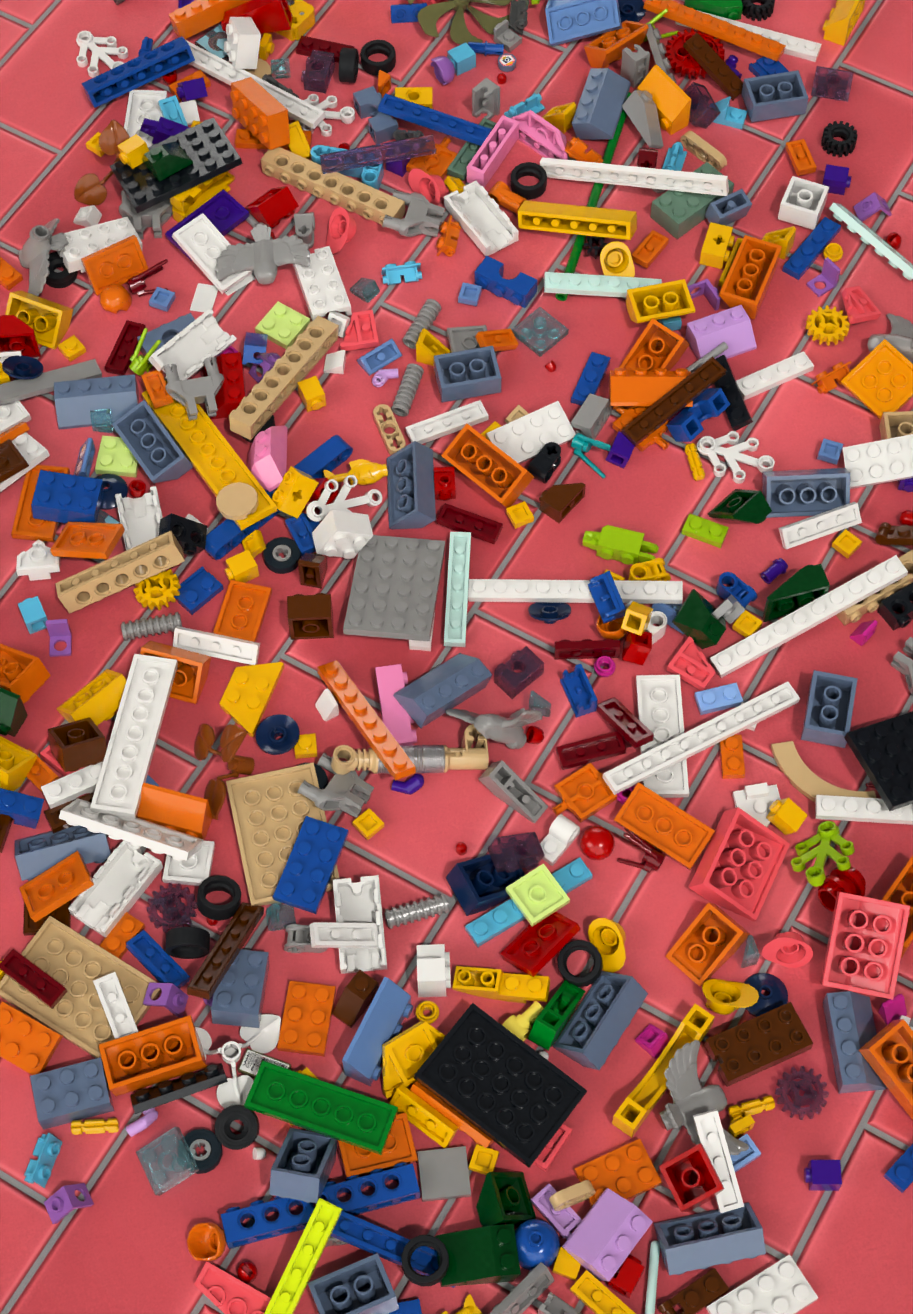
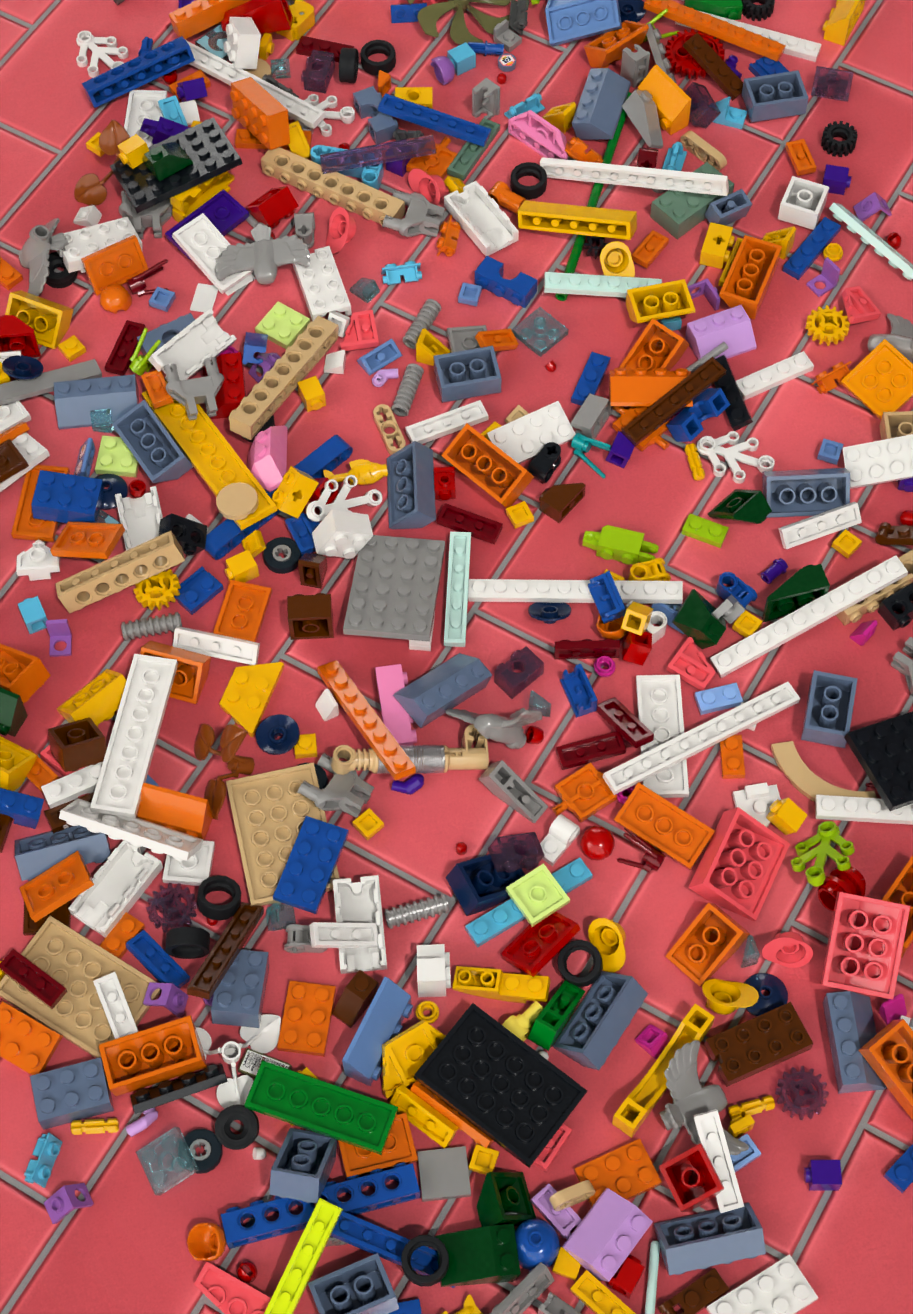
bright pink brick [467,115,519,188] -> none

